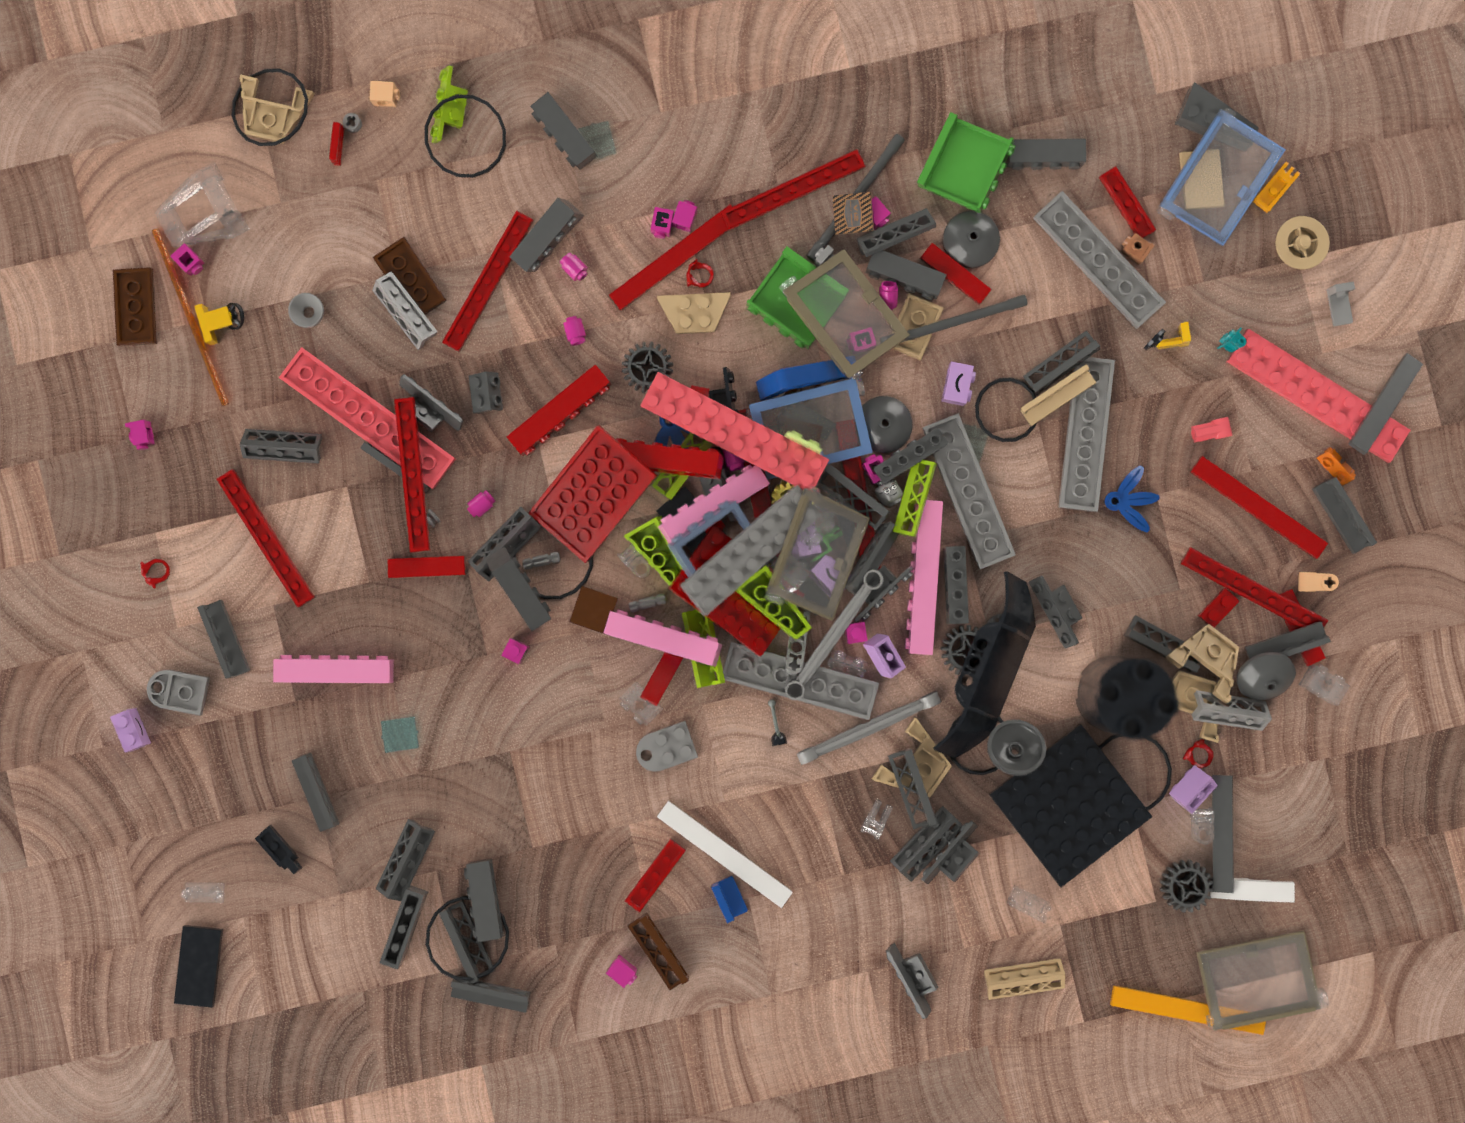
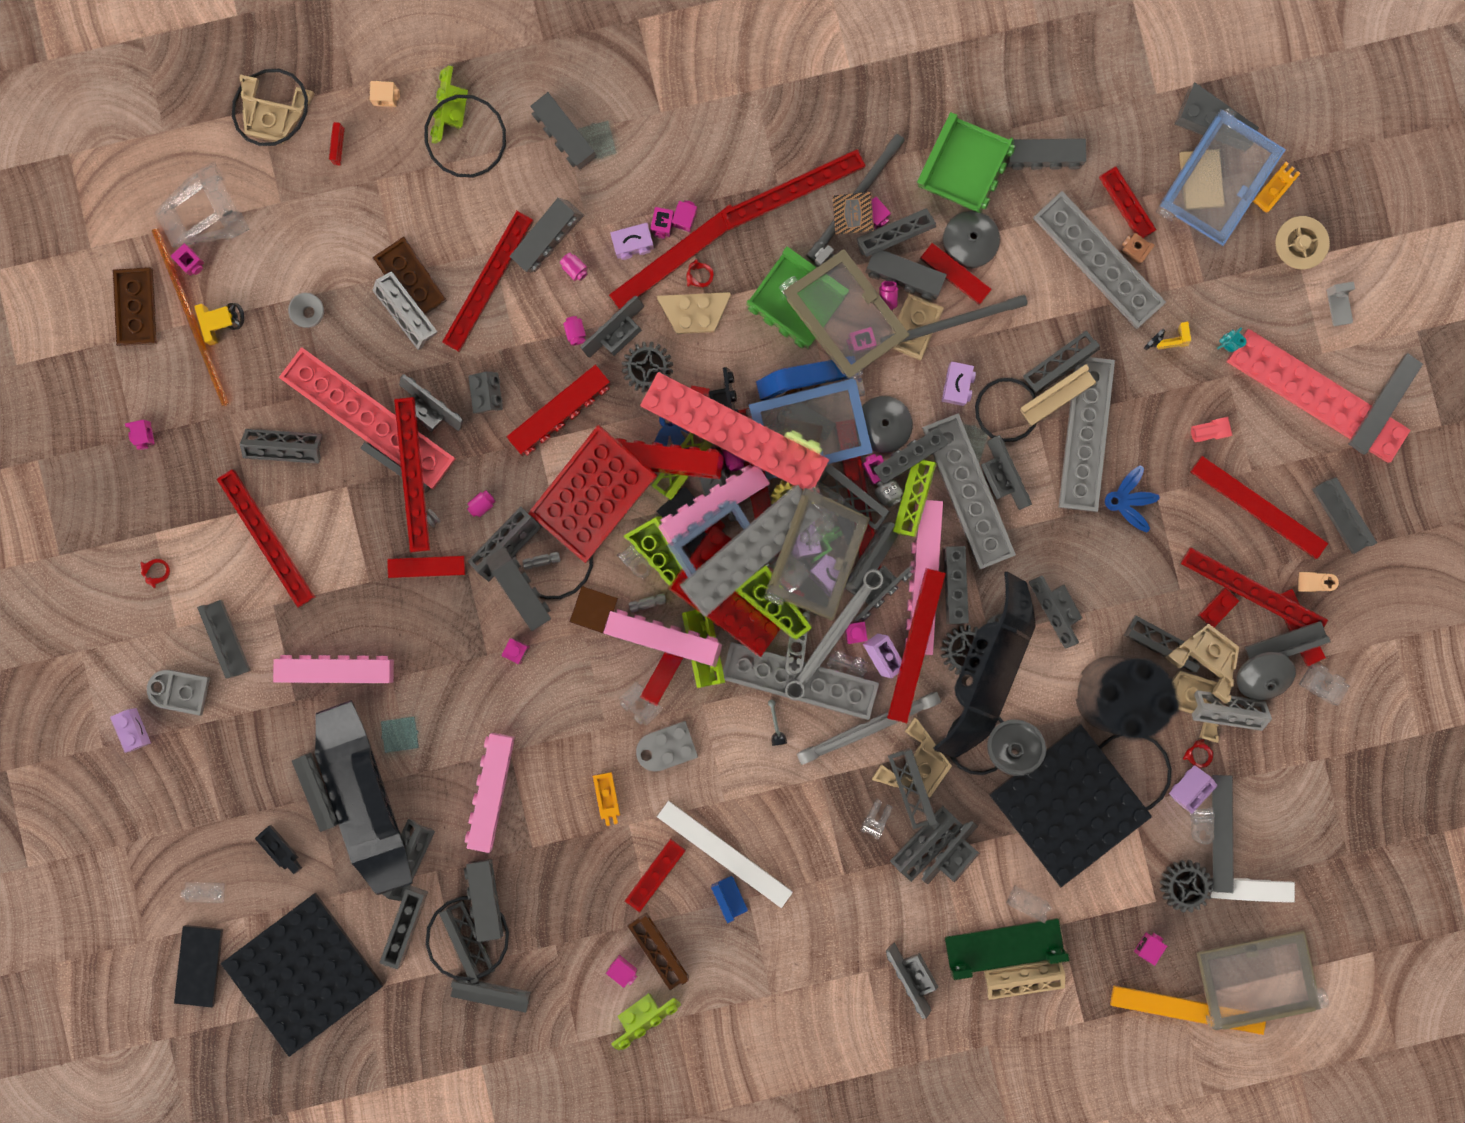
light grey bush [343,113,362,133] -> none
orange hinge [1316,447,1356,486] -> none
none -> black plate [220,893,384,1057]
none -> black piece [315,700,413,895]
none -> bright pink brick [465,732,515,853]
none -> dark grey bracket [580,296,644,358]
none -> light orange hinge [593,772,620,826]
none -> lavender brick [610,223,654,260]
none -> lime bracket [611,993,681,1050]
none -> red tile [887,568,946,723]
none -> dark green bracket [945,918,1069,980]
none -> dark grey bracket [981,435,1032,510]
none -> dark pink brick [1134,932,1167,966]

